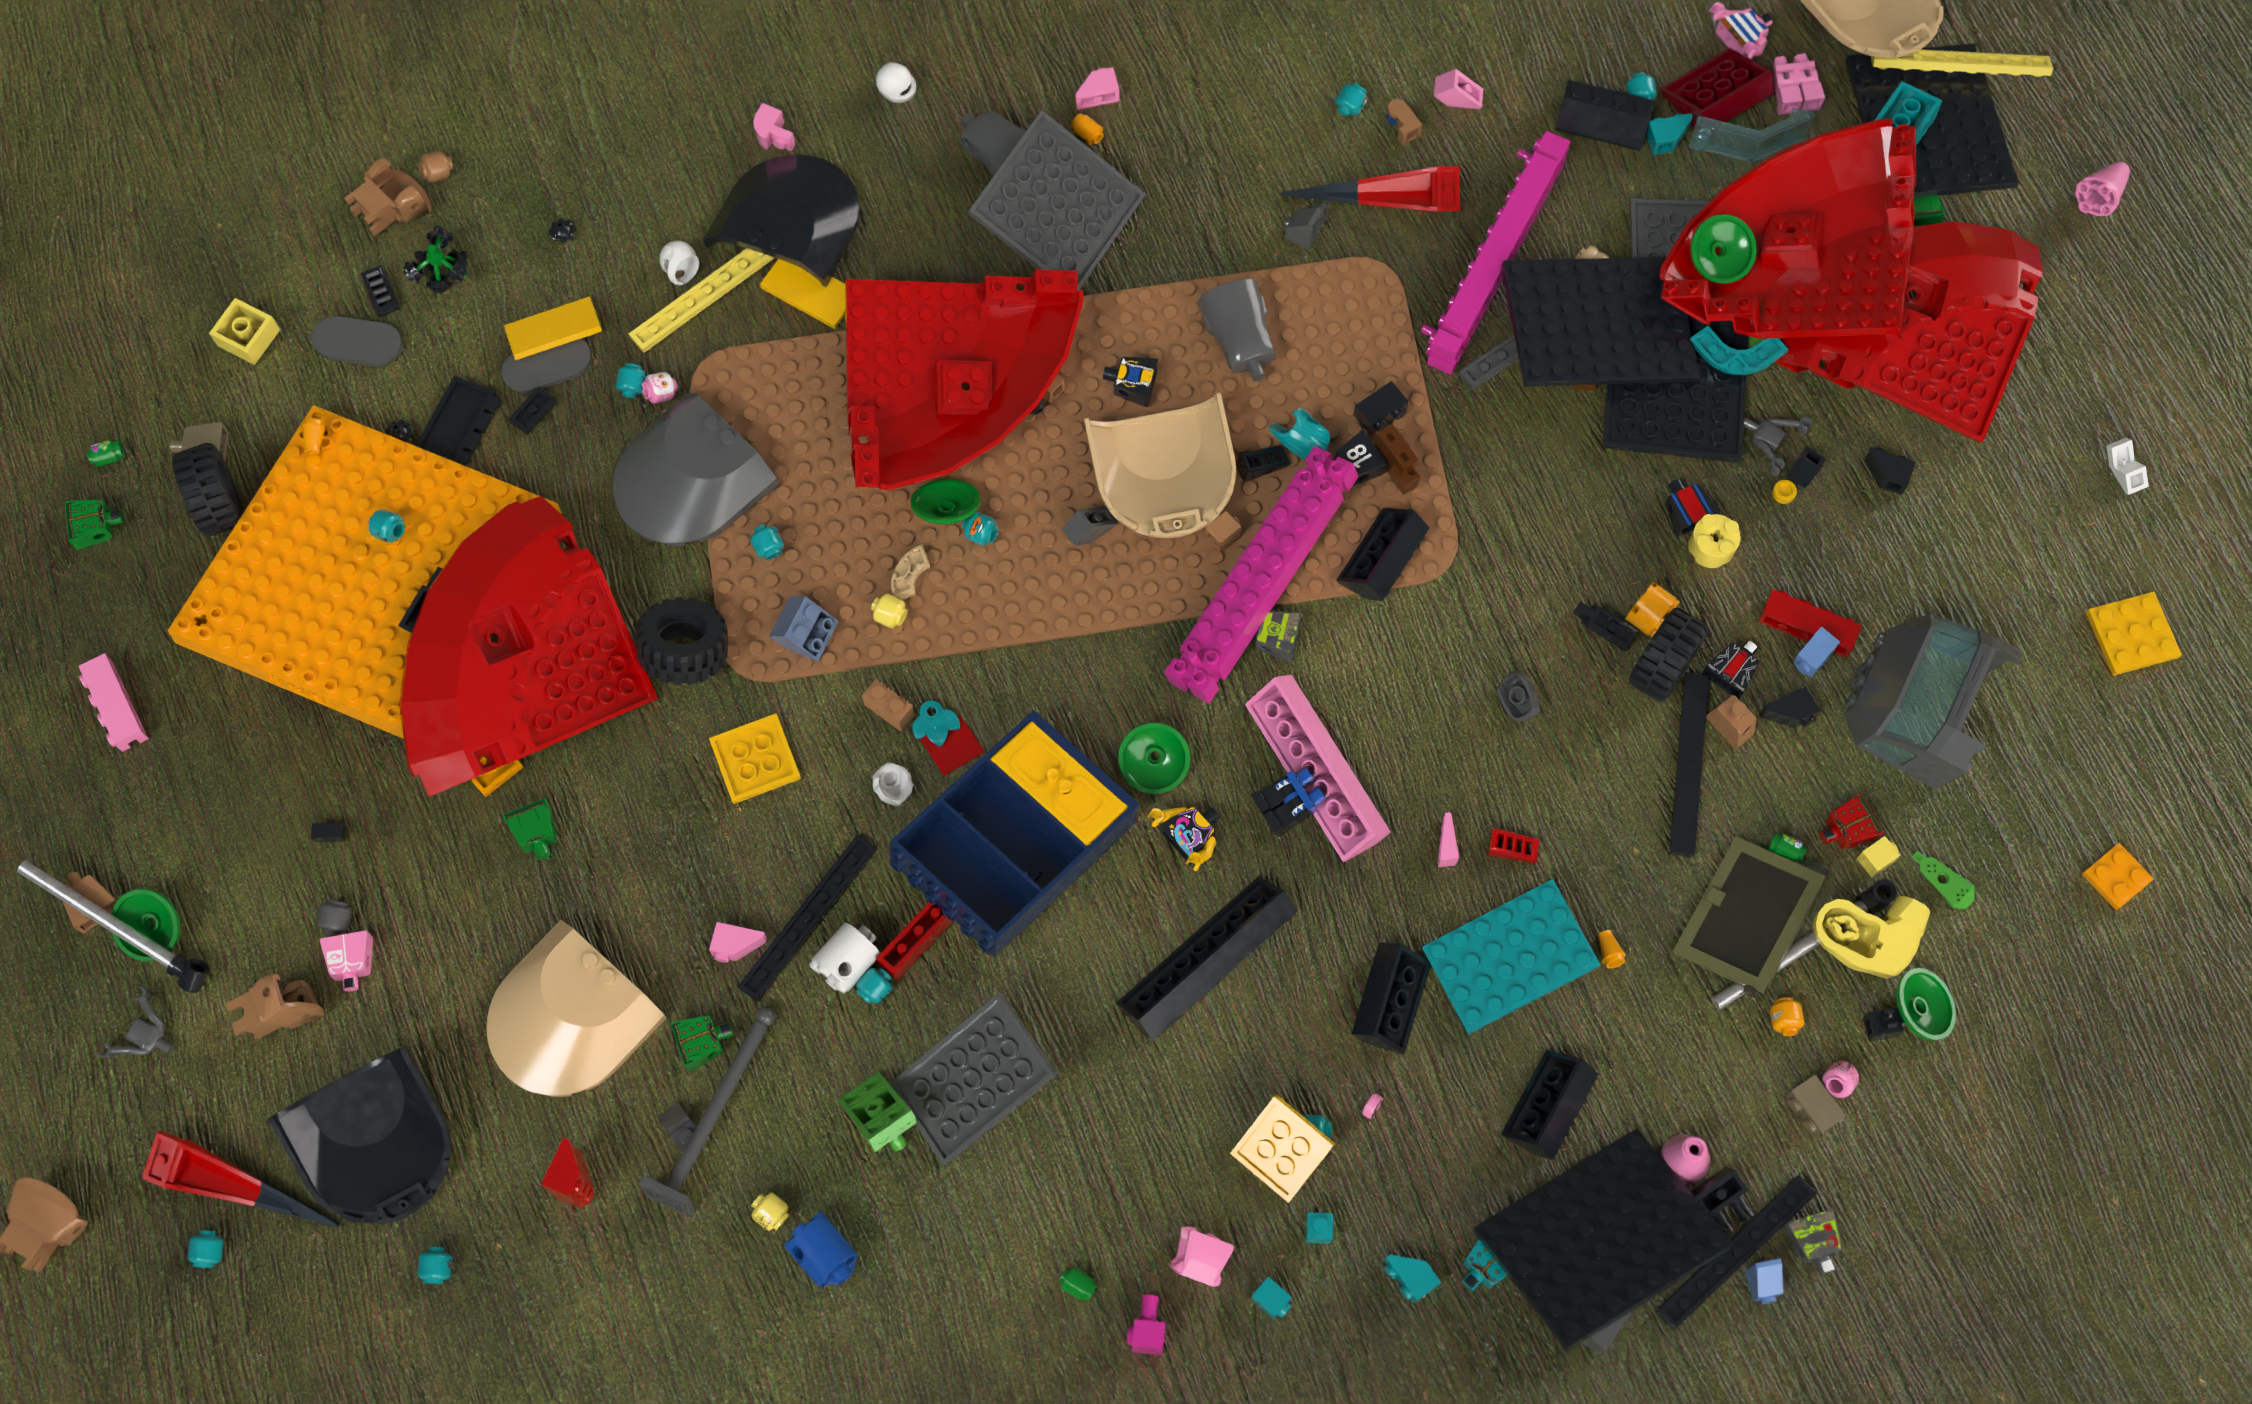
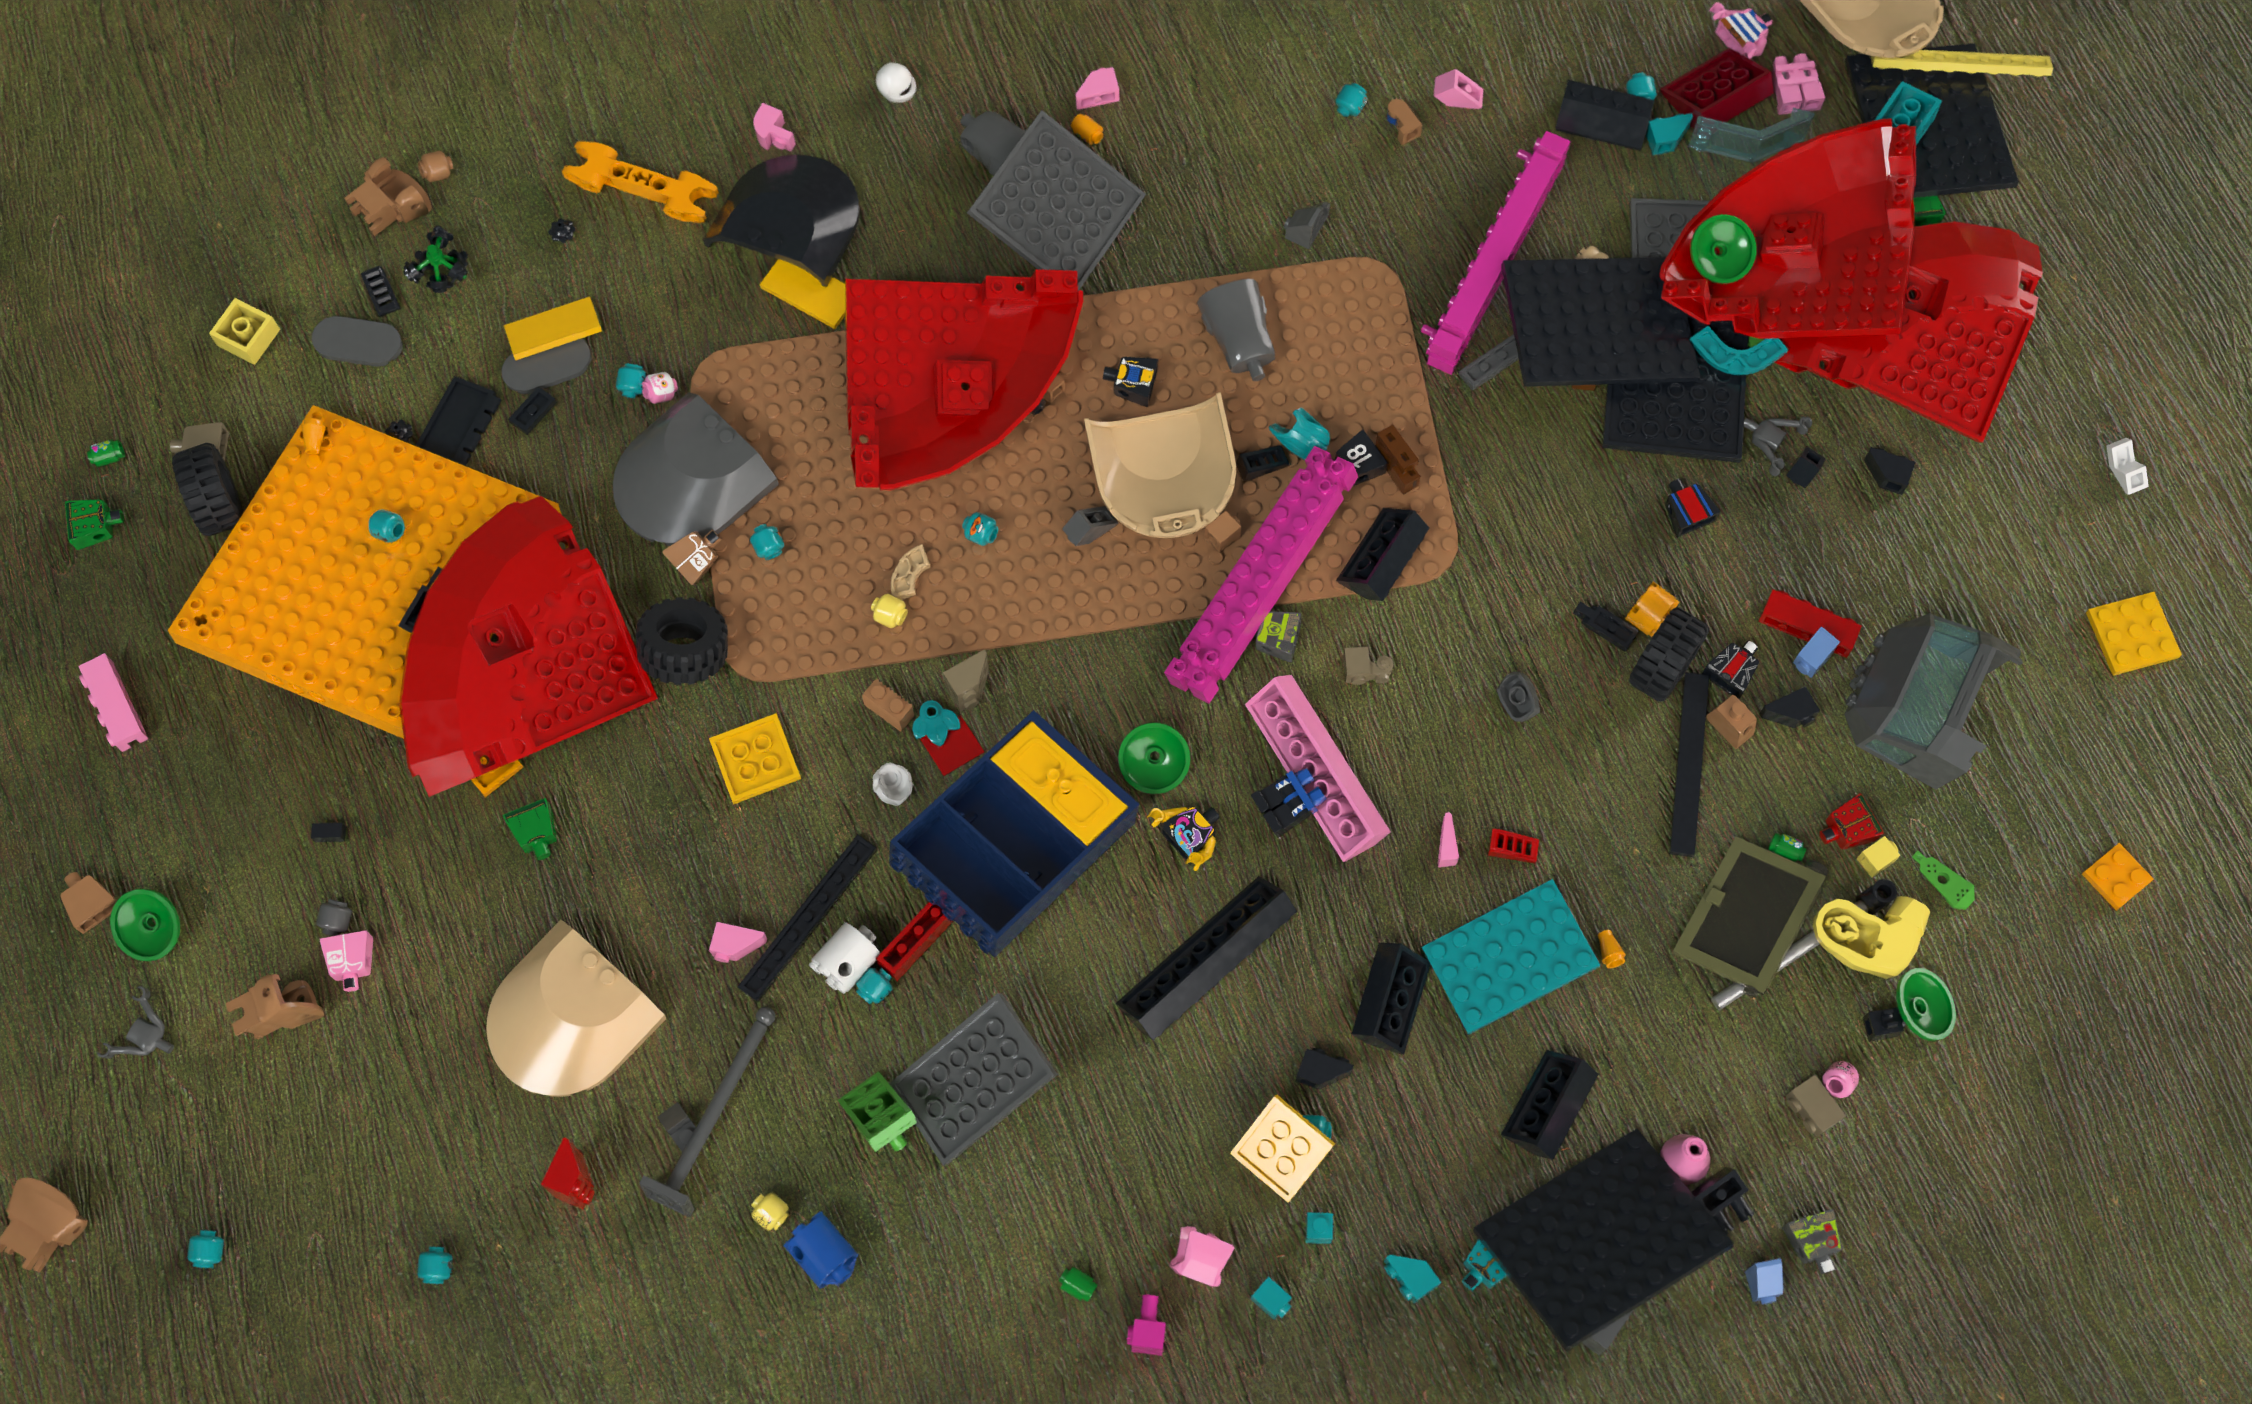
flat silver piece [17,860,210,993] -> none
red plate [142,1130,340,1228] -> none
black windscreen [268,1045,451,1224] -> none
light yellow plate [629,248,775,353] -> none
white helmet [660,241,699,285] -> none
green torso [670,1015,734,1072] -> none
sand blue slope [769,596,839,661] -> none
green dish [910,479,981,525] -> none
red plate [1281,166,1460,212] -> none
black brick [1354,381,1408,435] -> none
bright pink tile [1362,1093,1383,1120] -> none
black tile [1655,1175,1817,1331] -> none
light yellow brick [1688,514,1740,568] -> none
light orange head [1770,997,1805,1036] -> none
yellow tile [1772,480,1797,504] -> none
bright pink cone [2075,162,2130,216] -> none
none -> light orange piece [562,141,719,223]
none -> medium nougat torso [662,529,722,585]
none -> dark tan slope [943,650,989,712]
none -> black slope [1296,1048,1354,1090]
none -> dark tan brick [1343,647,1393,685]

